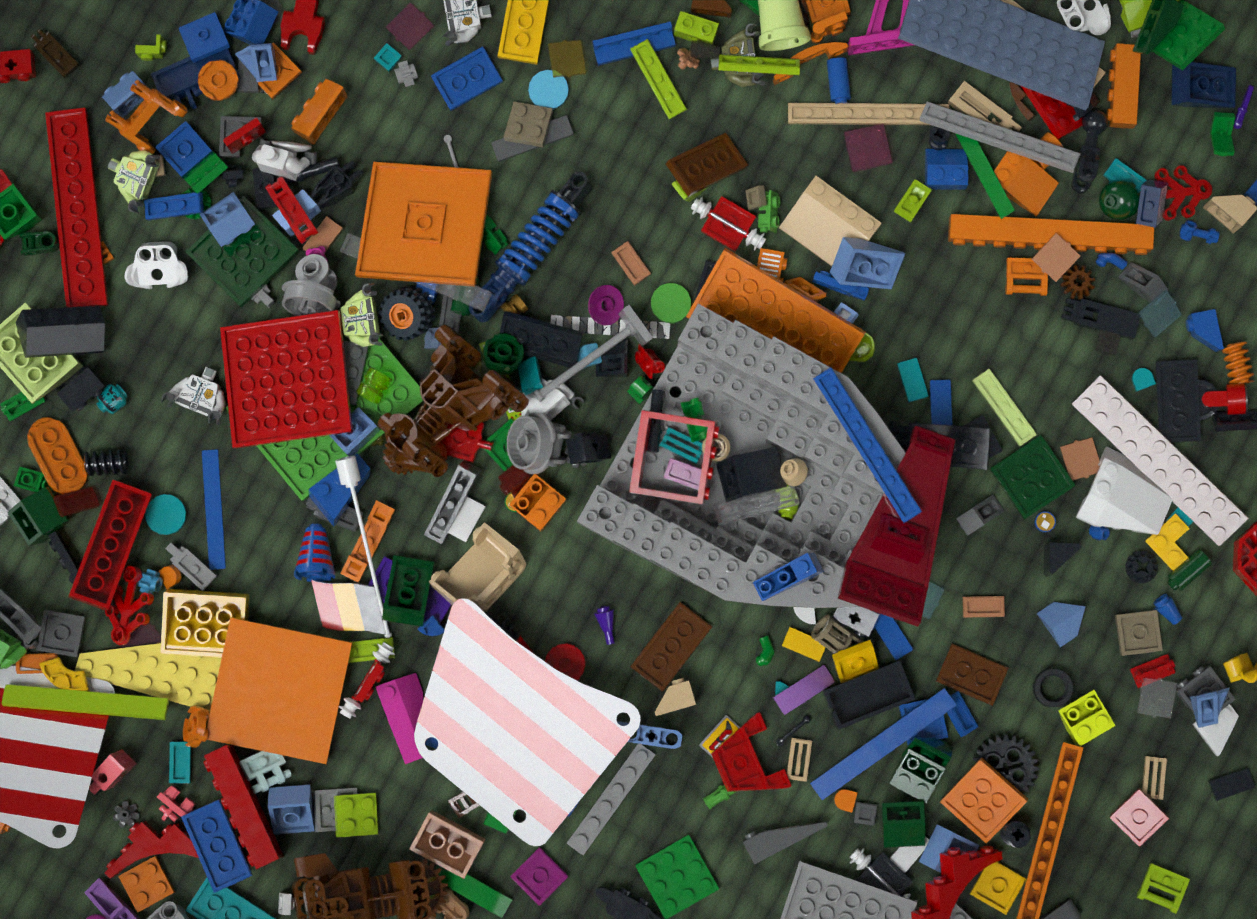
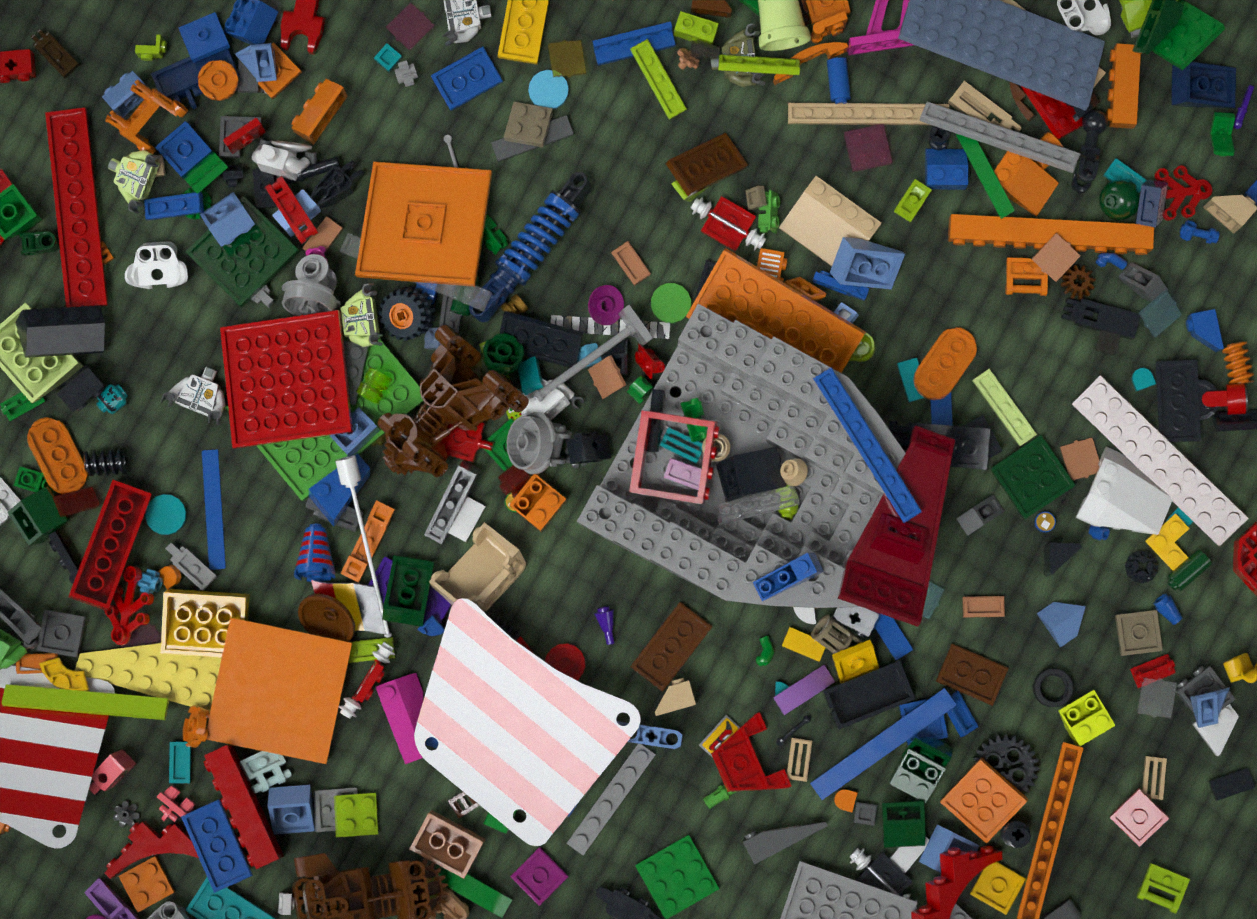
none -> reddish brown dish [298,594,355,642]
none -> nougat piece [588,355,626,399]
none -> orange tile [914,328,977,400]

